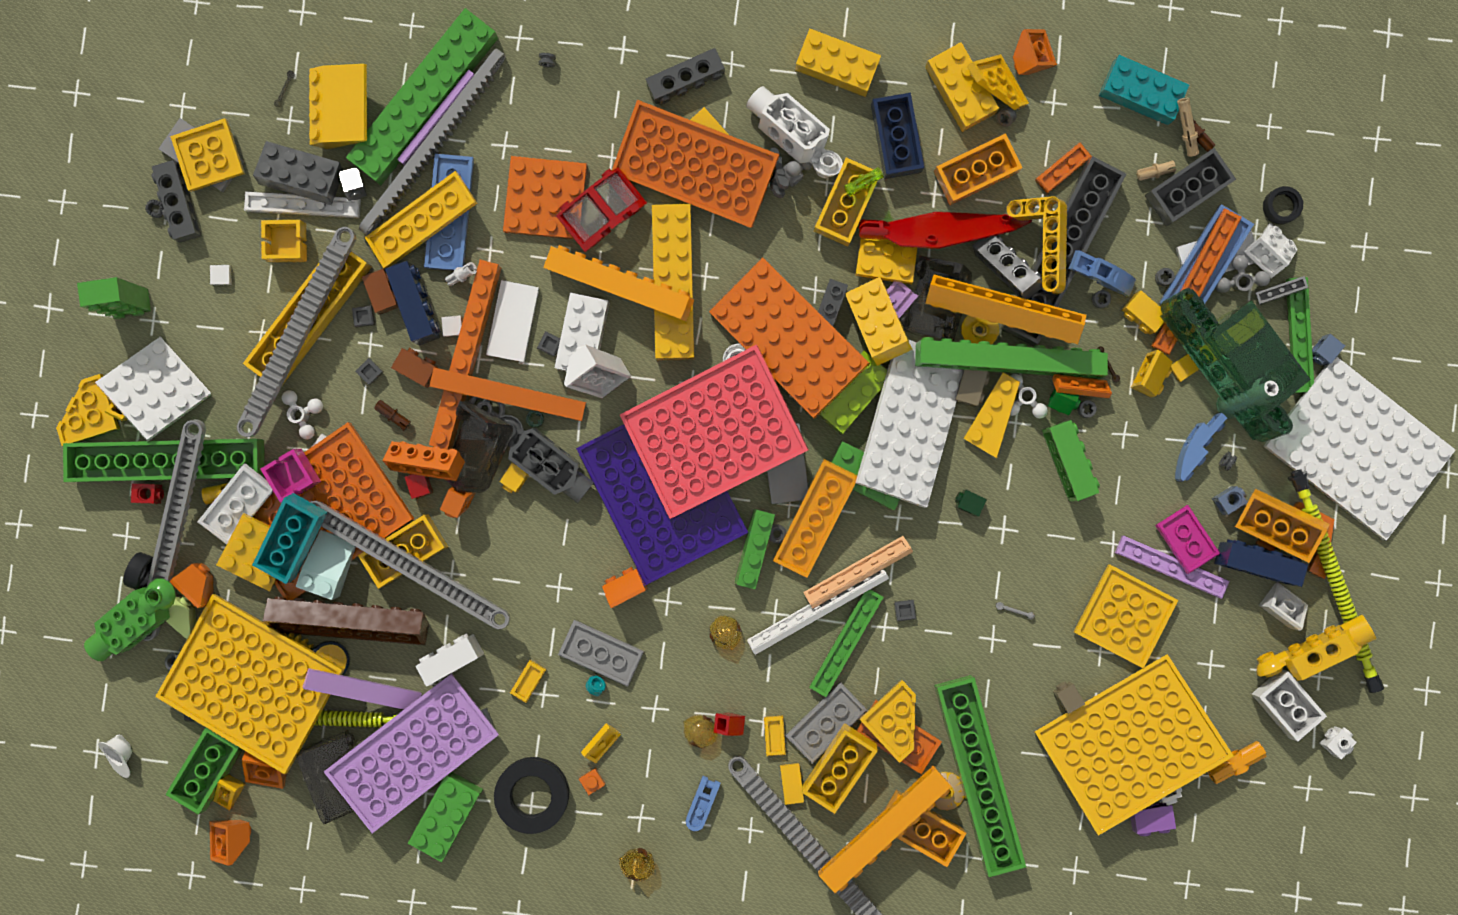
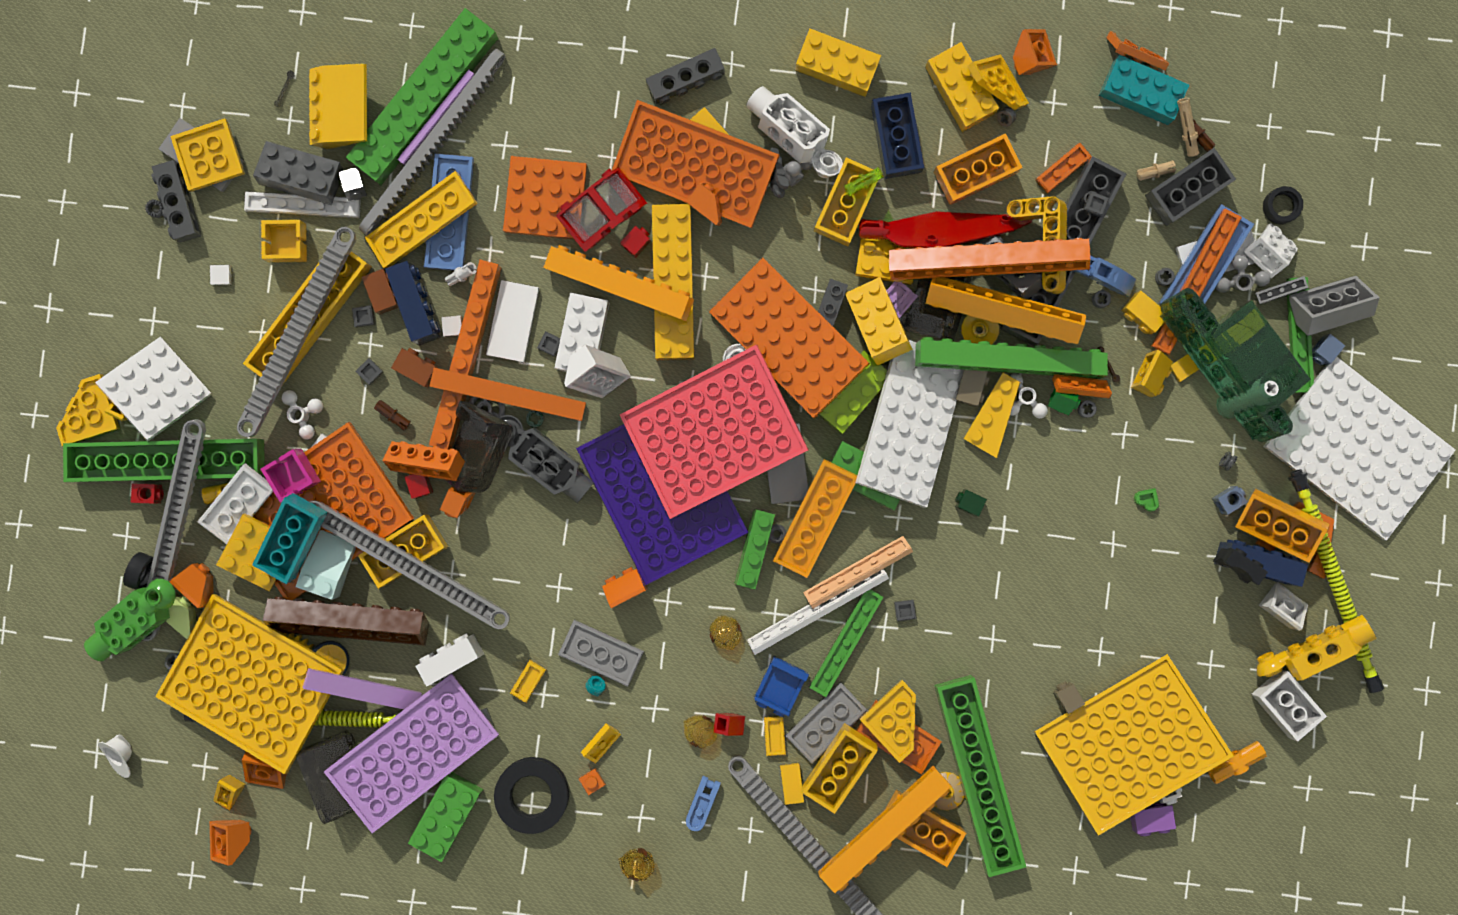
bright green brick [77,277,151,319] -> none
bright green brick [165,728,243,815] -> none
yellow brick [499,462,529,493] -> none
dark grey bush [538,53,556,67] -> none
light grey hinge [996,602,1035,620] -> none
bright green brick [1042,420,1100,501] -> none
yellow plate [1074,564,1178,669] -> none
lavender tile [1115,536,1230,599] -> none
dark pink tile [1155,505,1220,574] -> none
medium blue slope [1175,413,1227,481] -> none
white brick [1319,726,1357,759] -> none
none -> red brick [620,226,651,258]
none -> orange slope [686,183,722,226]
none -> blue panel [754,656,809,717]
none -> orange brick [889,238,1090,280]
none -> dark grey tile [1083,191,1109,217]
none -> orange wing [1106,31,1169,71]
none -> bright green tile [1134,488,1159,511]
none -> black brick [1213,548,1268,585]
none -> light grey slope [1289,276,1380,336]

